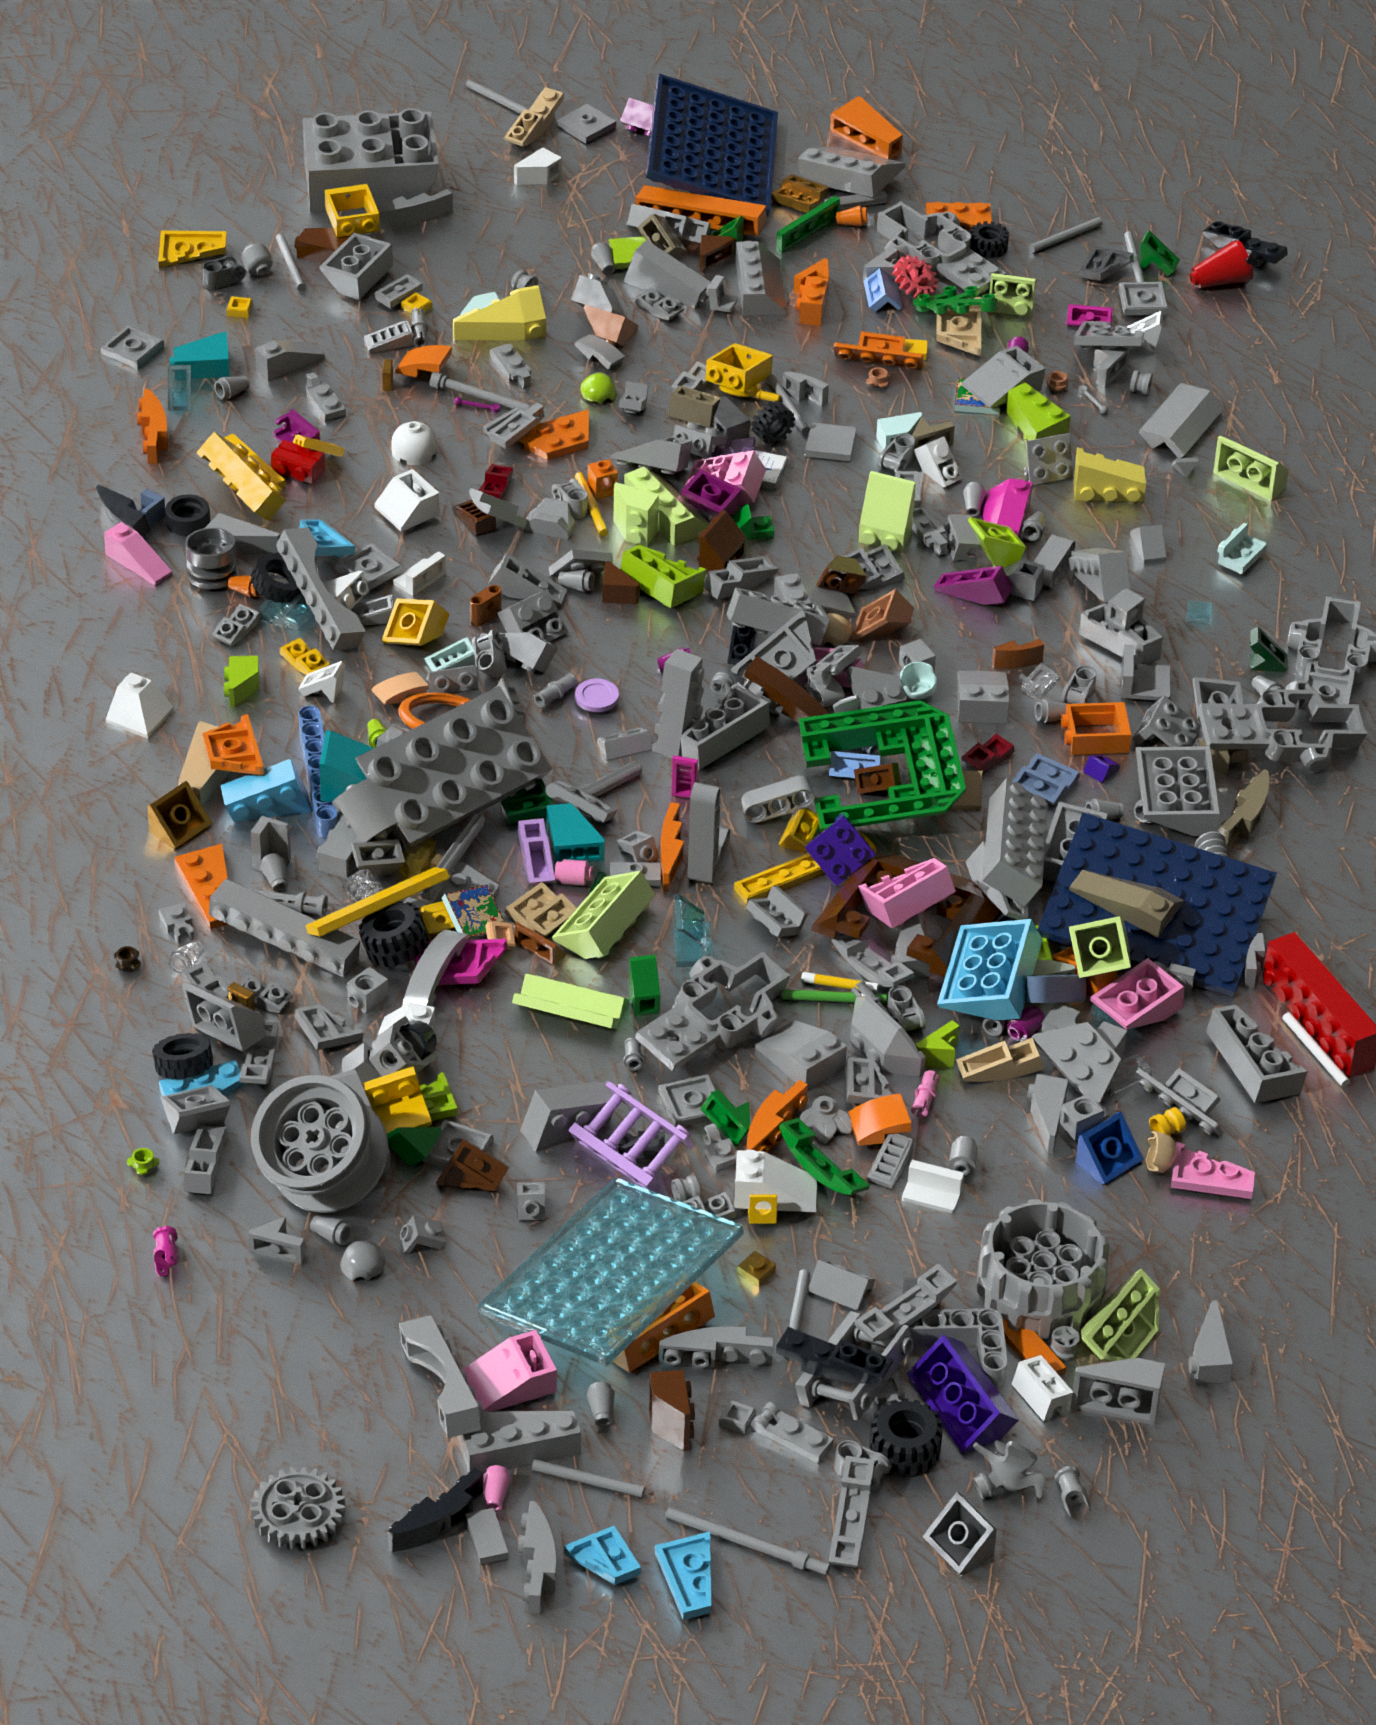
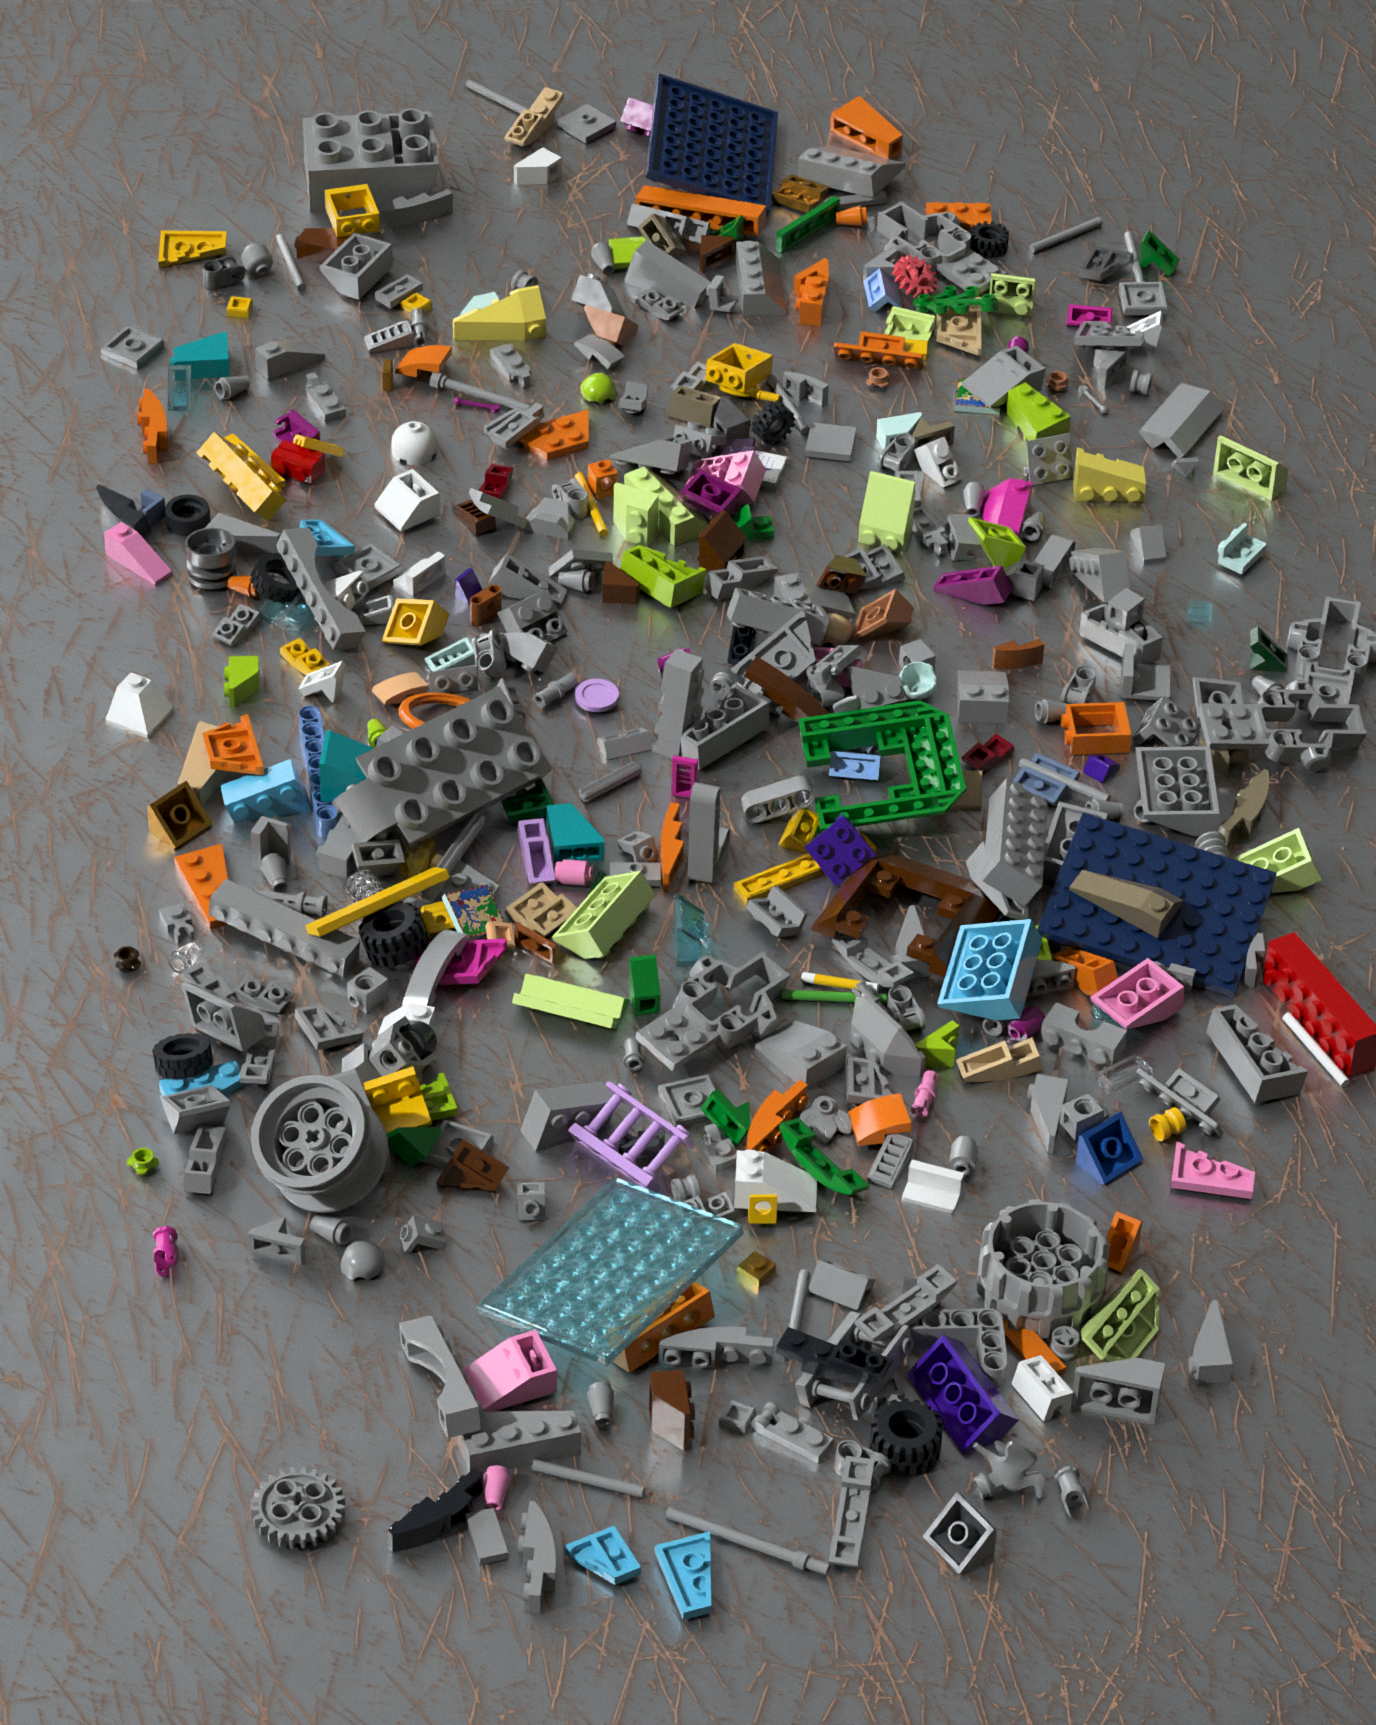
pearl gold tile [228,982,255,1011] -> none
light grey plate [546,780,617,823] -> none
reddish brown slope [854,762,901,794] -> none
bright pink wedge [858,858,956,928] -> none
clear bracket [1019,663,1061,700] -> none
sand blue beam [1026,975,1087,1003] -> none
light grey wing [1032,1022,1122,1104] -> none
yellowish green slope [1069,916,1131,978] -> none
tan hair [1146,1131,1177,1174] -> none
red cone [1189,240,1253,289] -> none
black slope [1203,221,1288,267] -> none
none -> dark purple slope [455,568,482,604]
none -> yellowish green hinge [885,306,935,346]
none -> light grey bar [1019,758,1110,801]
none -> orange slope [1106,1211,1143,1272]
none -> yellowish green slope [1233,828,1322,893]

